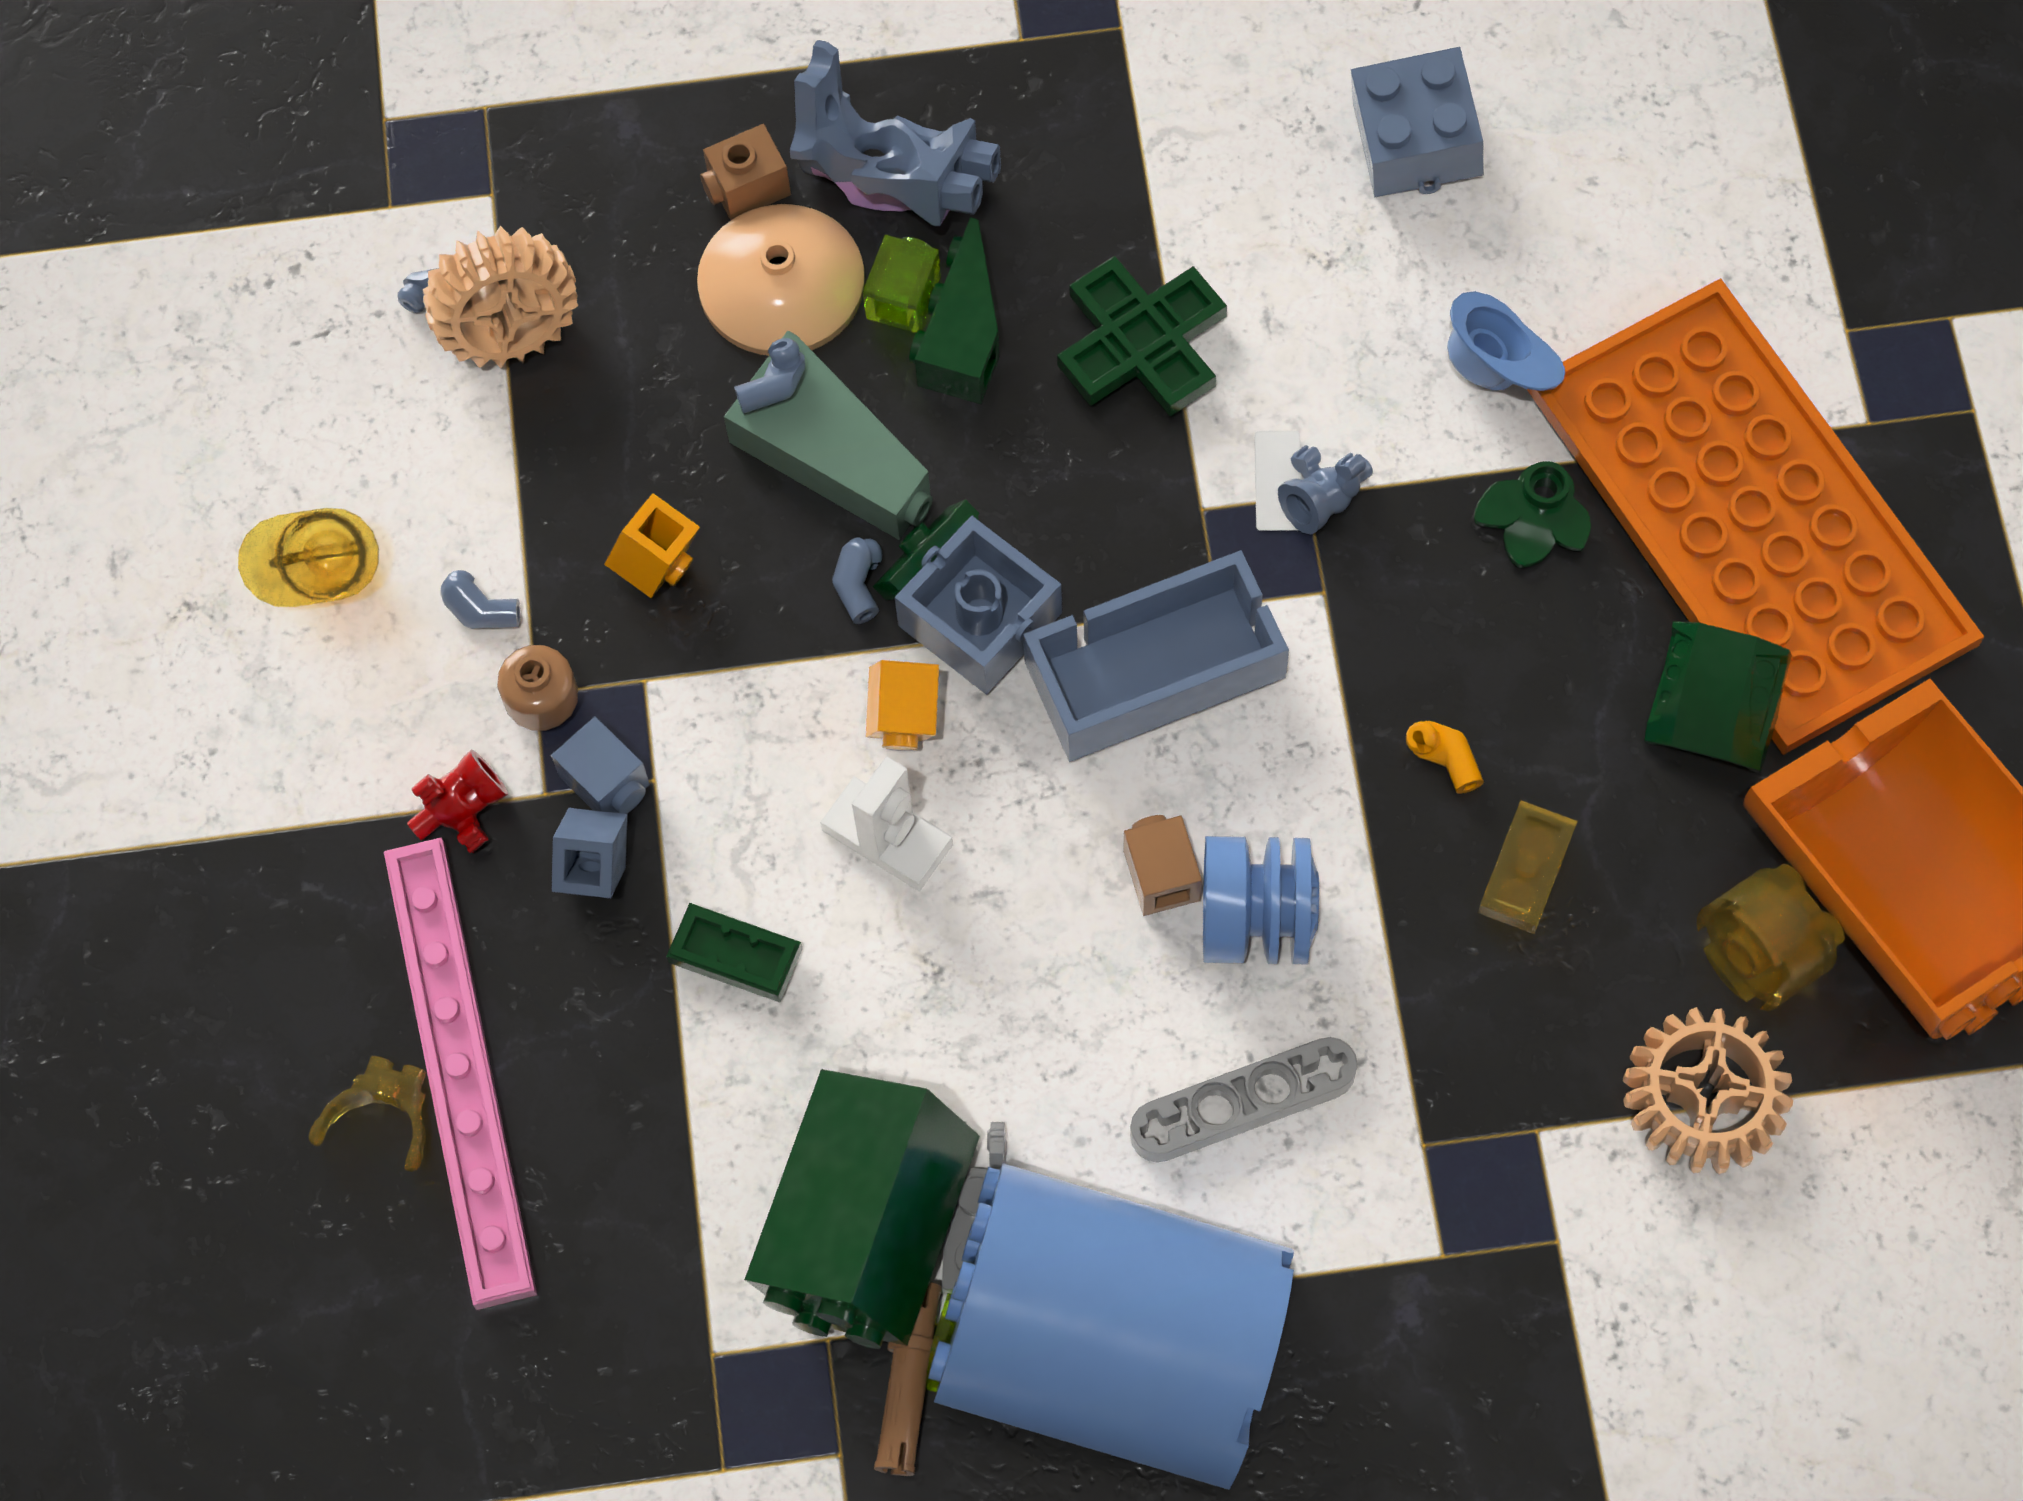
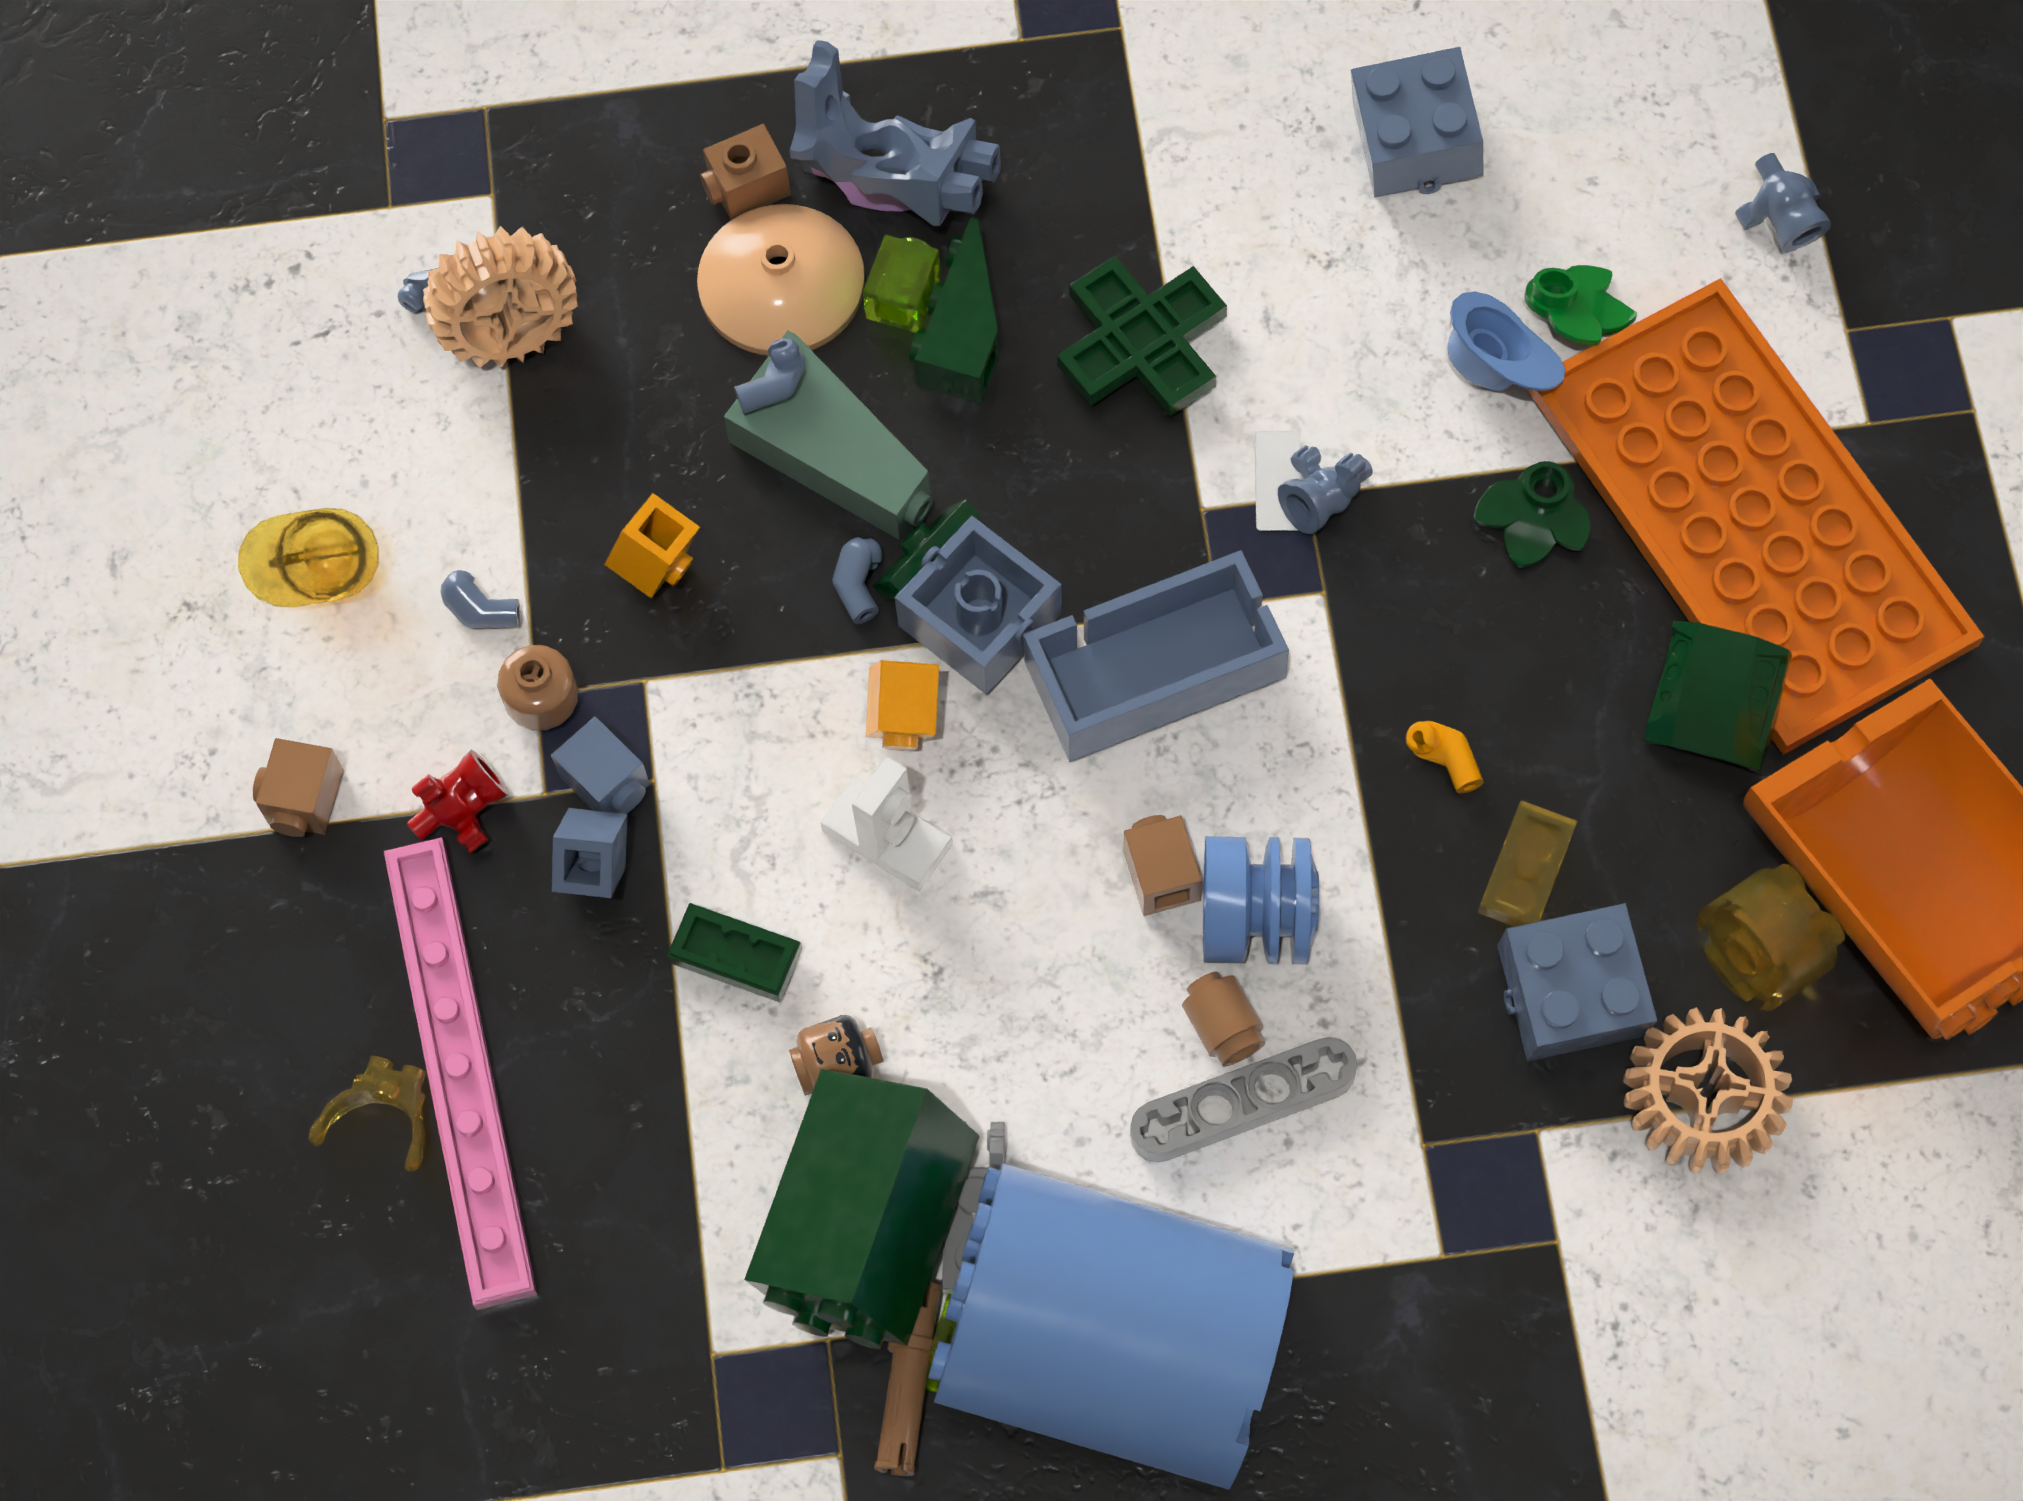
none -> medium nougat brick [253,738,344,837]
none -> medium nougat head [789,1015,884,1096]
none -> medium nougat brick [1182,971,1265,1067]
none -> sand blue brick [1497,903,1657,1062]
none -> green plate [1524,265,1637,345]
none -> sand blue piece [1735,153,1831,253]

